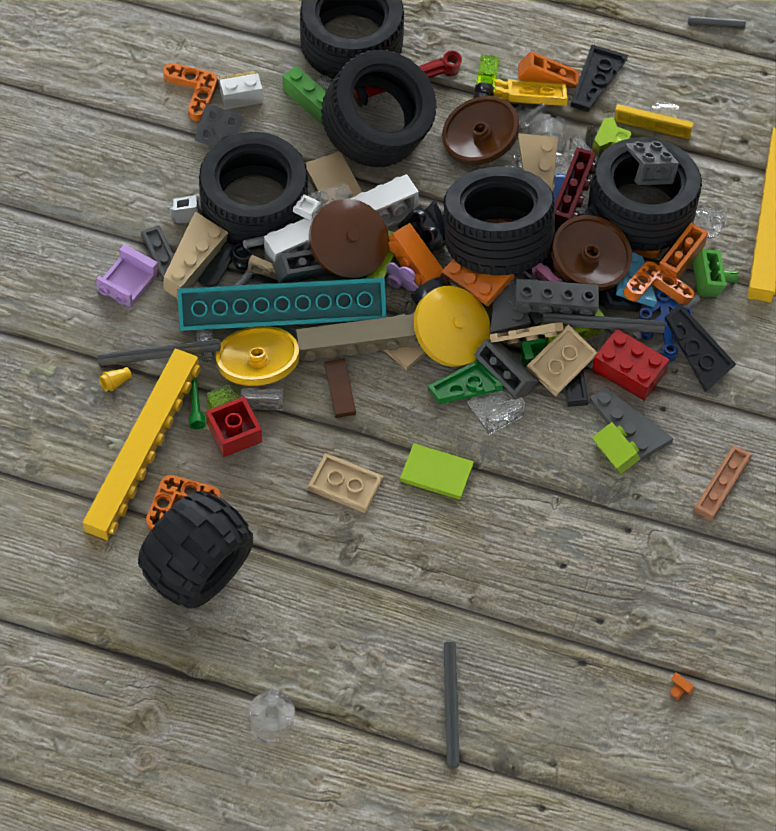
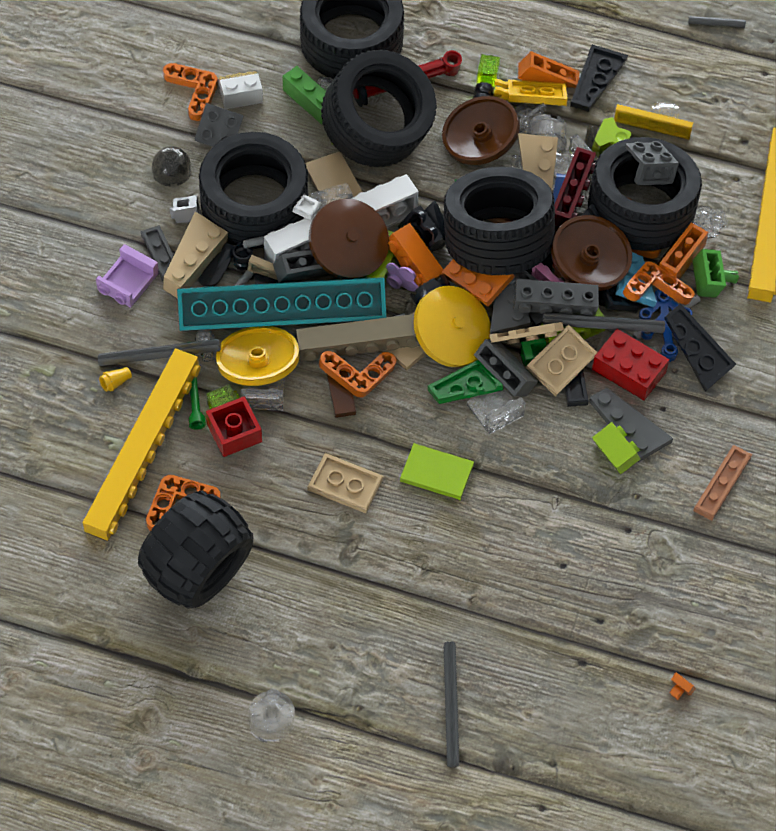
none -> clear smoke cylinder [152,146,191,187]
none -> orange beam [319,351,396,398]

